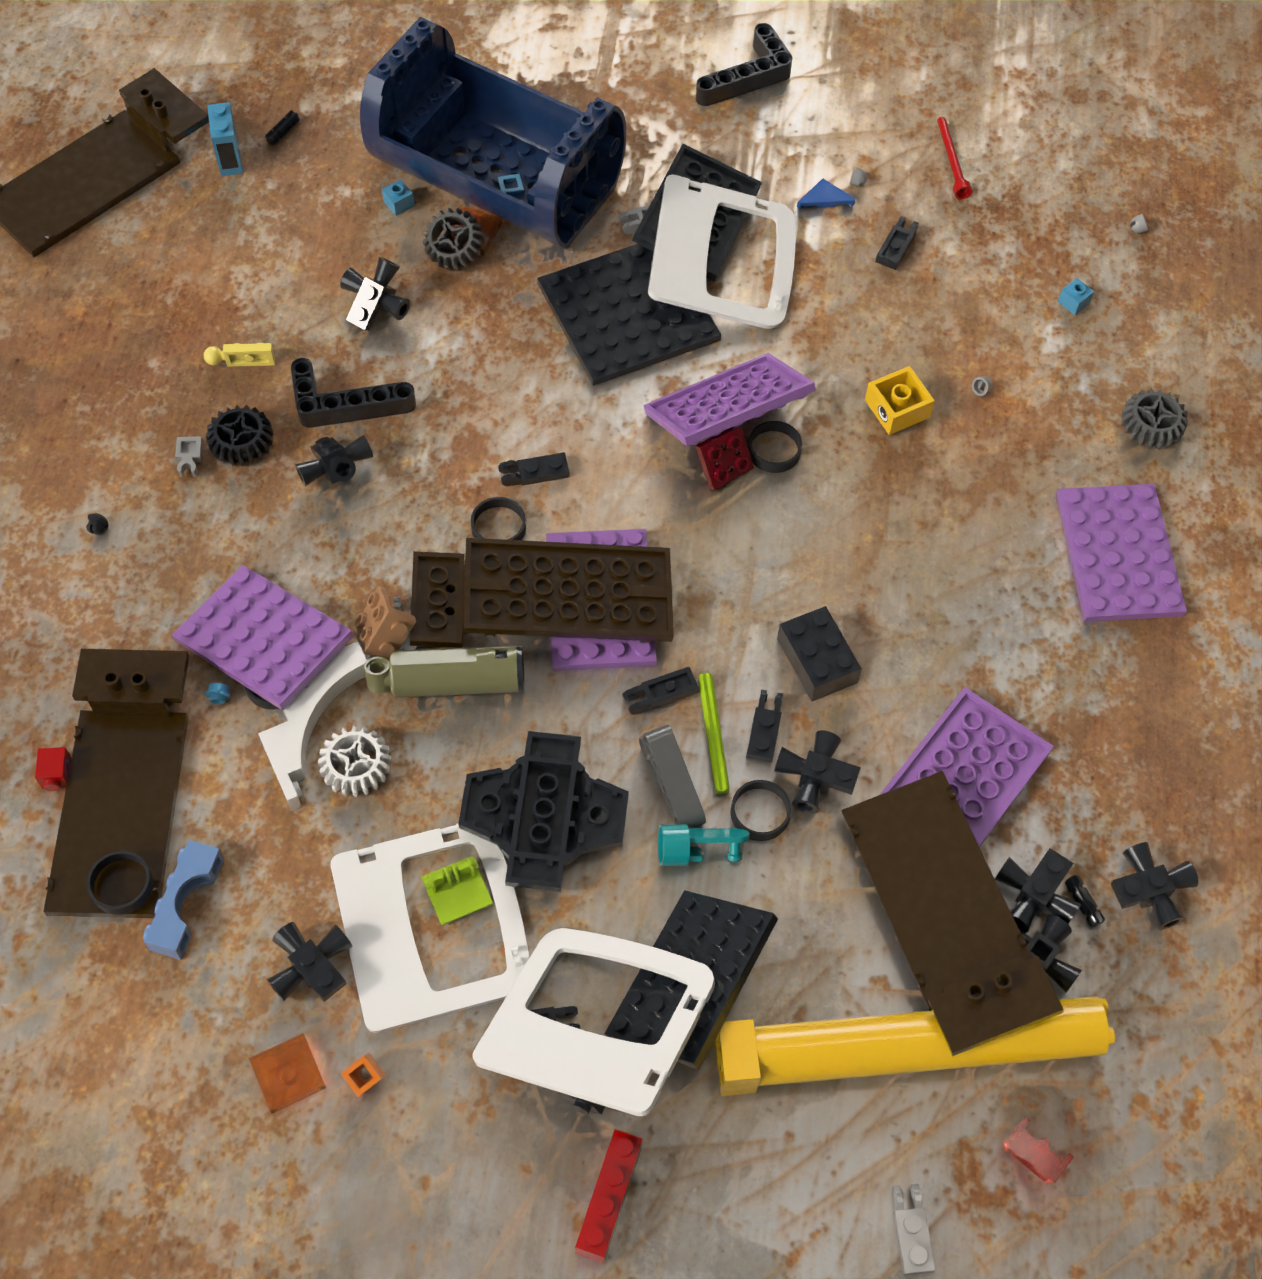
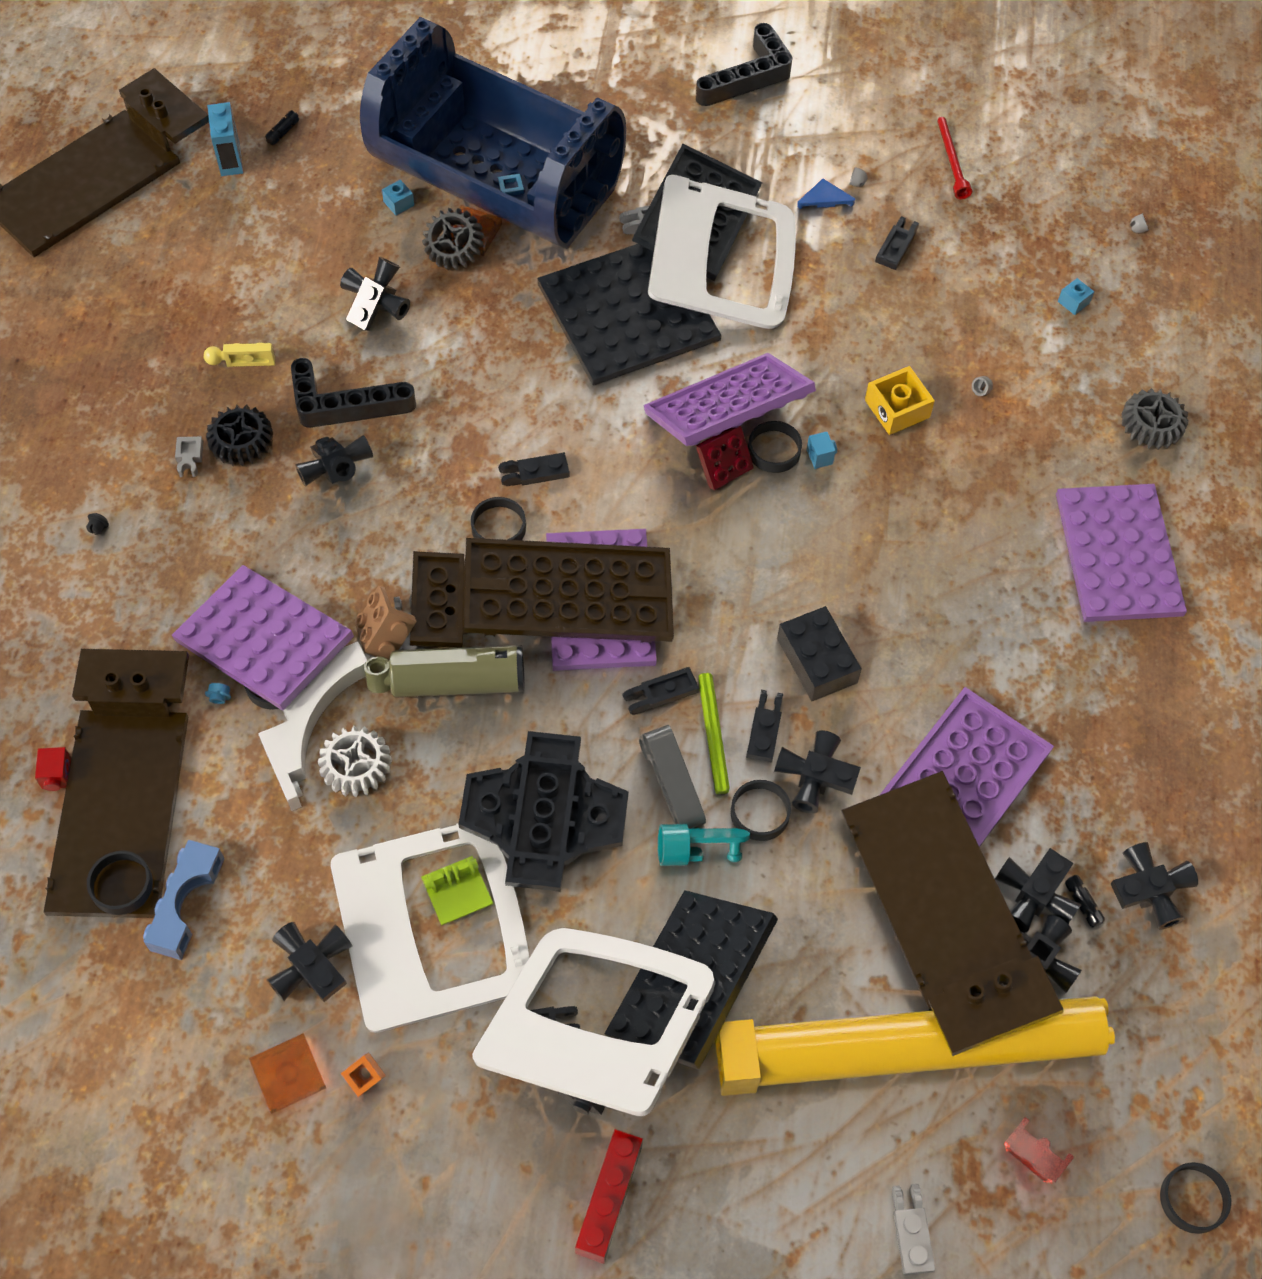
none -> dark azure plate [806,431,837,469]
none -> black tyre [1160,1162,1232,1234]

